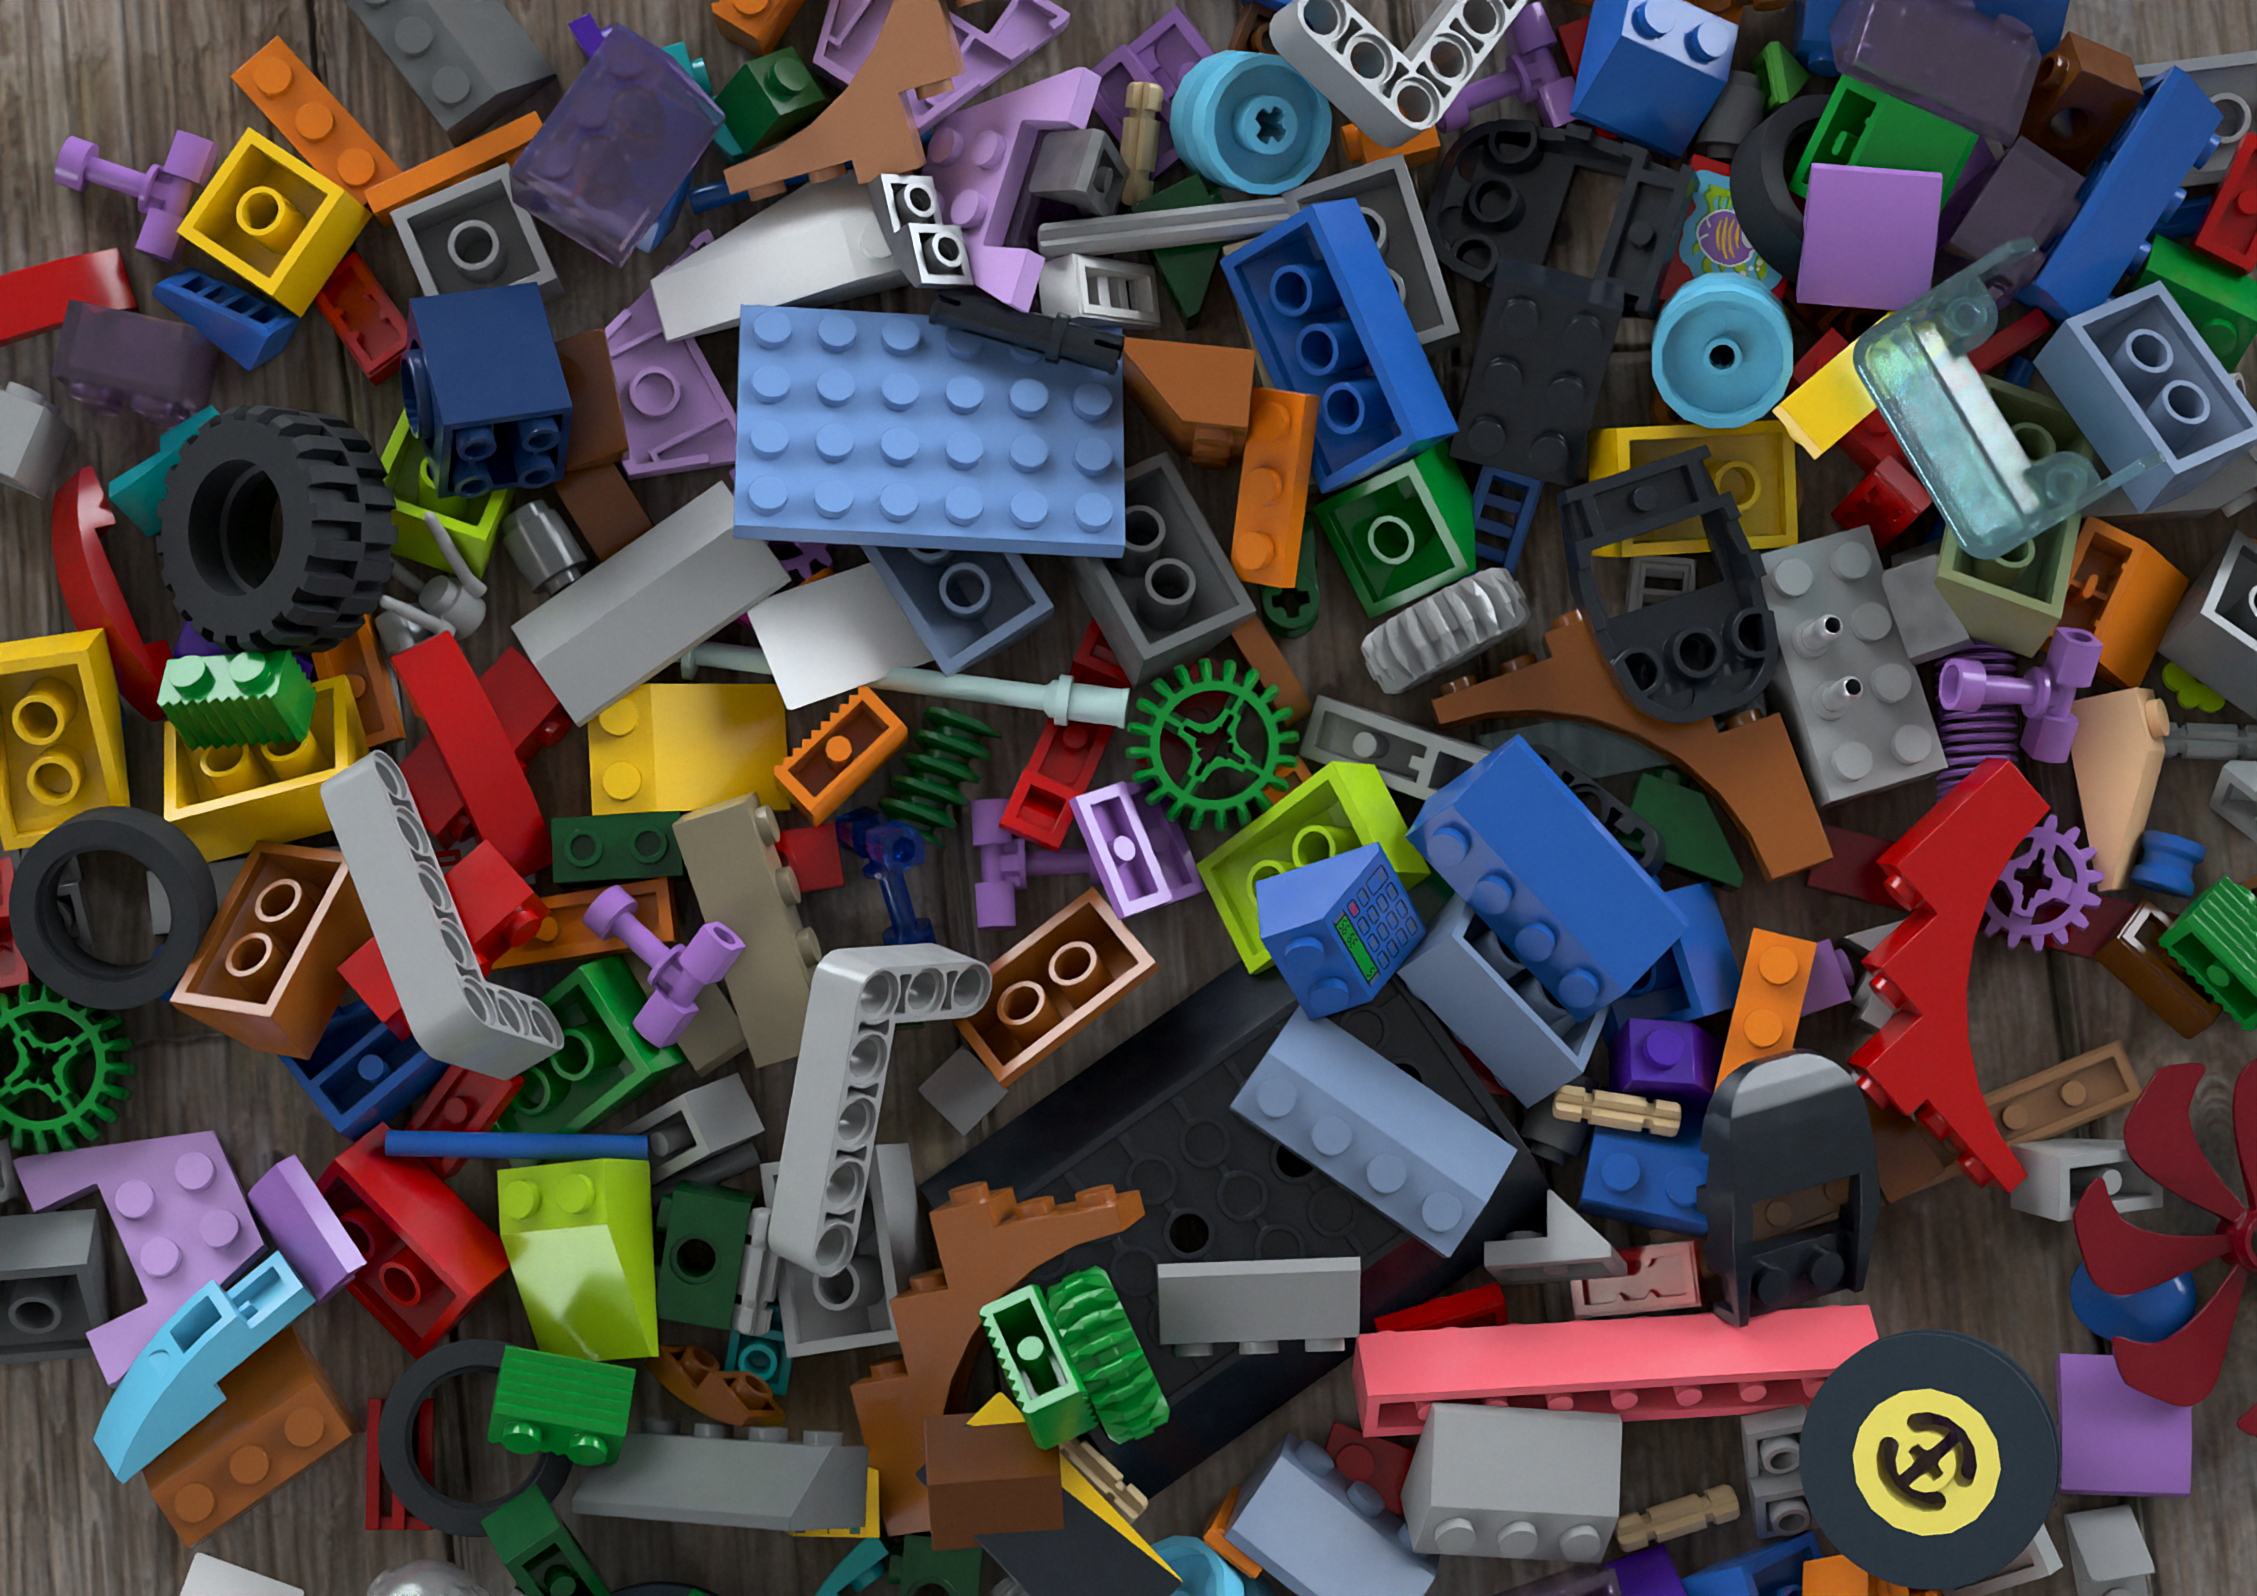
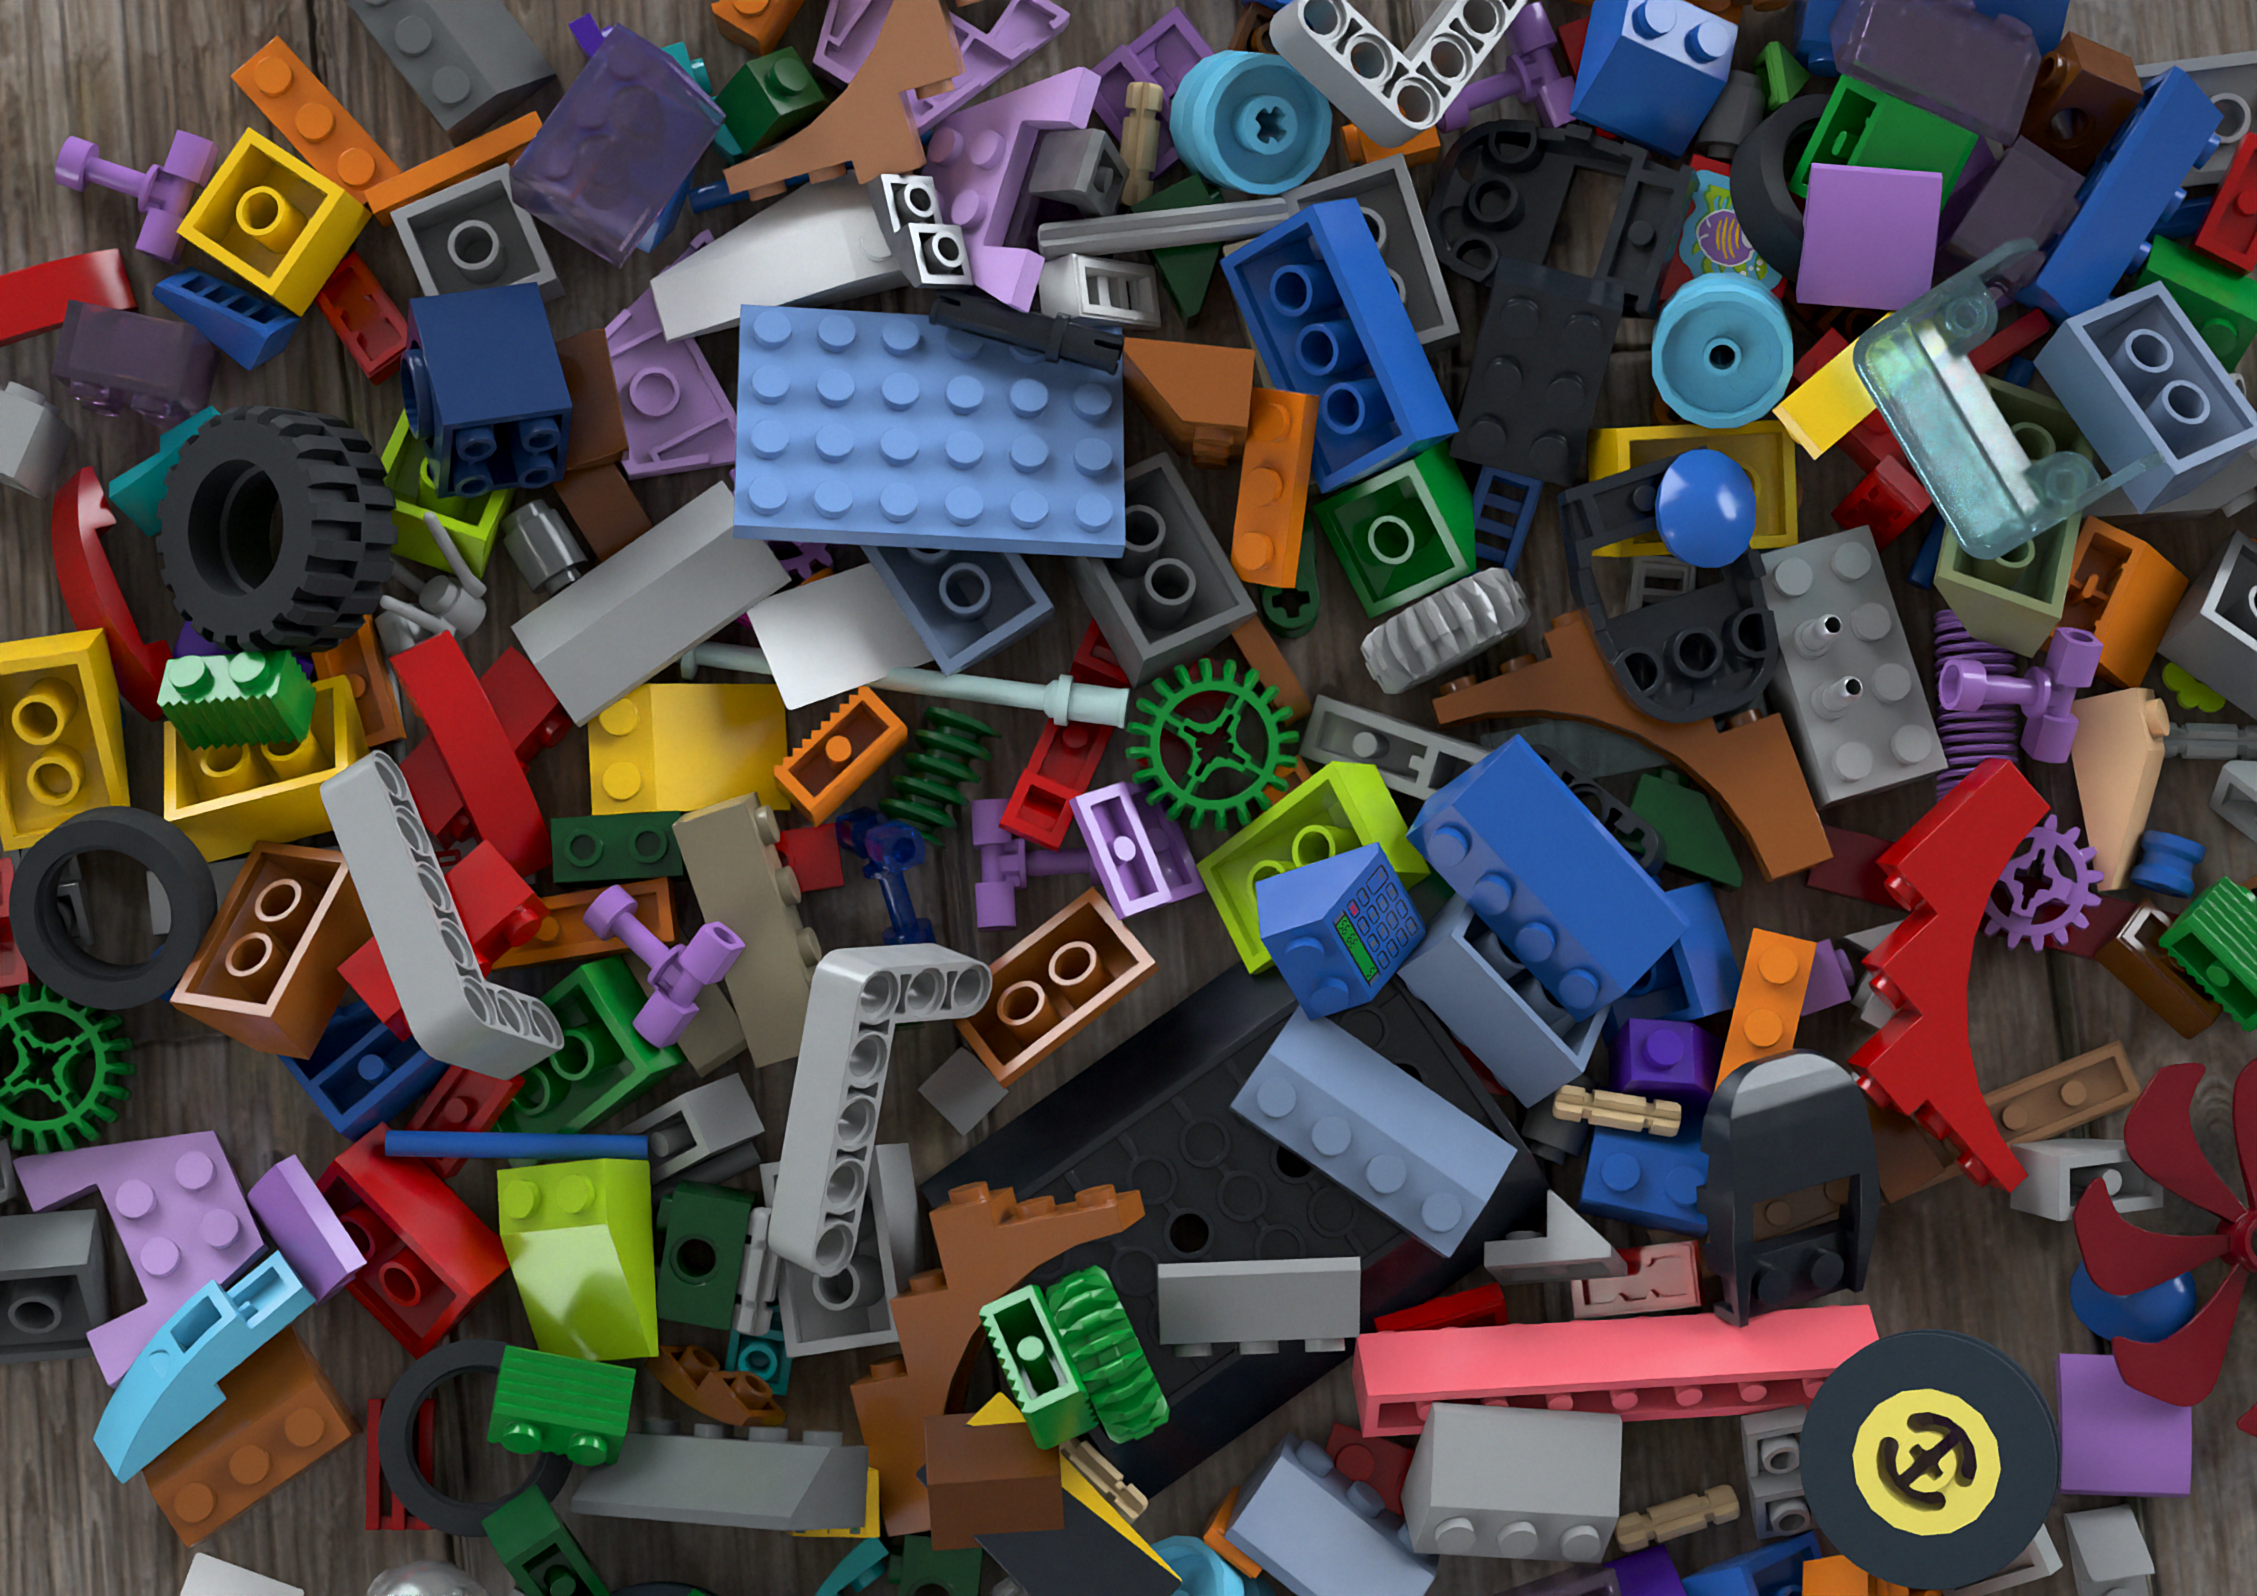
flat silver slope [1881,538,1974,666] -> none
none -> blue hat [1655,449,1756,568]

